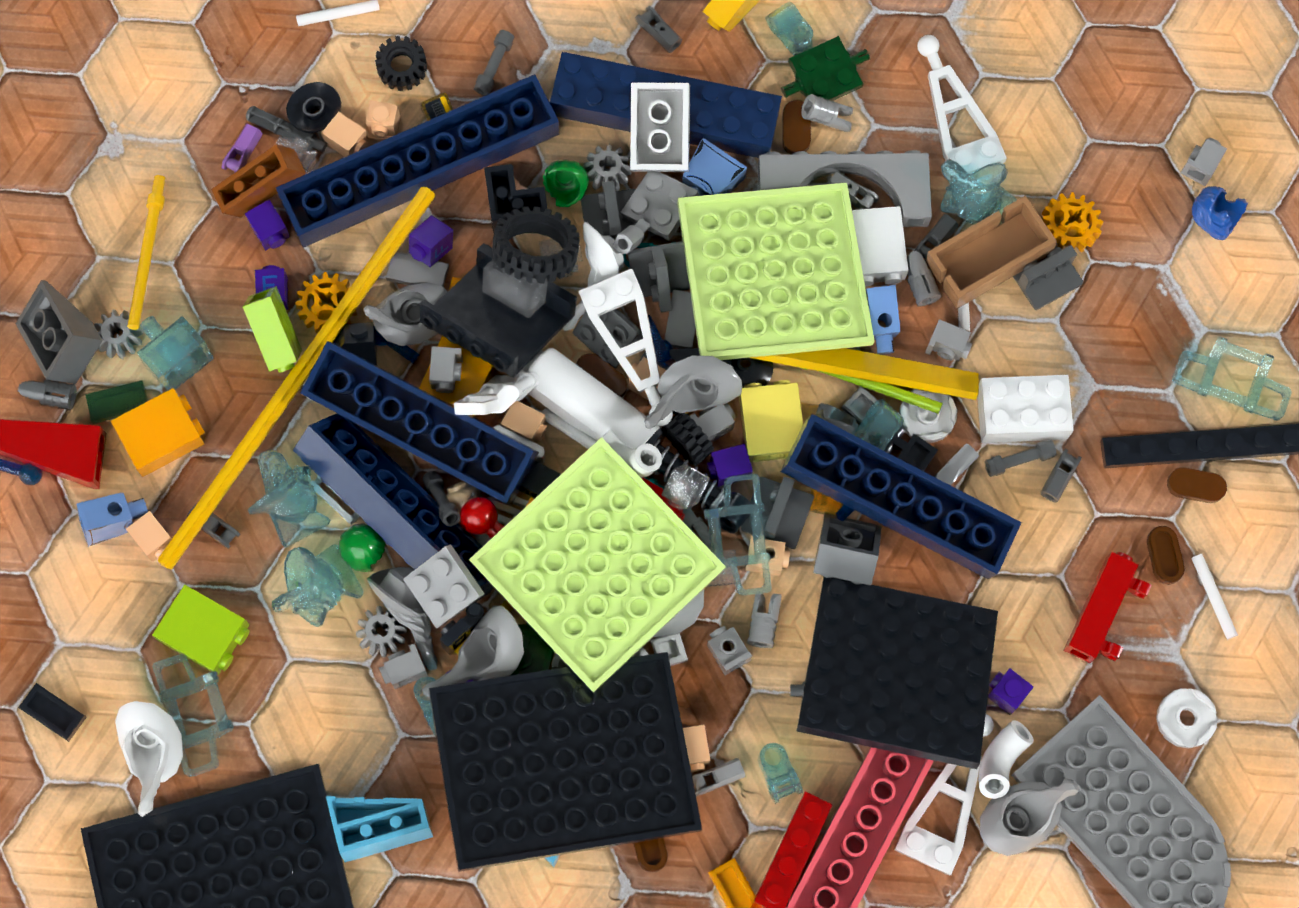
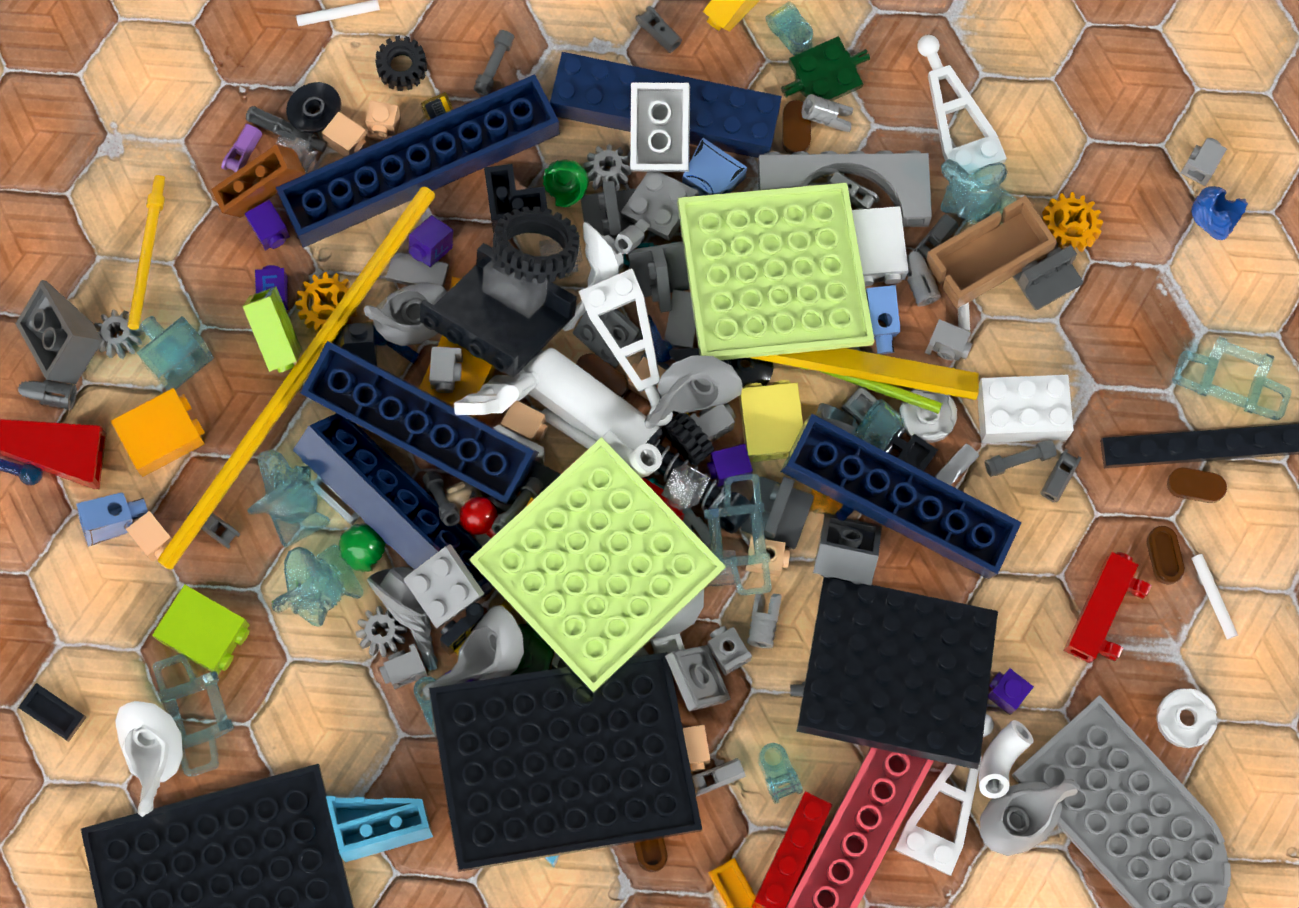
clear green tile [85,380,148,424] -> none
none -> dark grey bar [492,477,543,534]
none -> light grey tile [665,645,730,711]

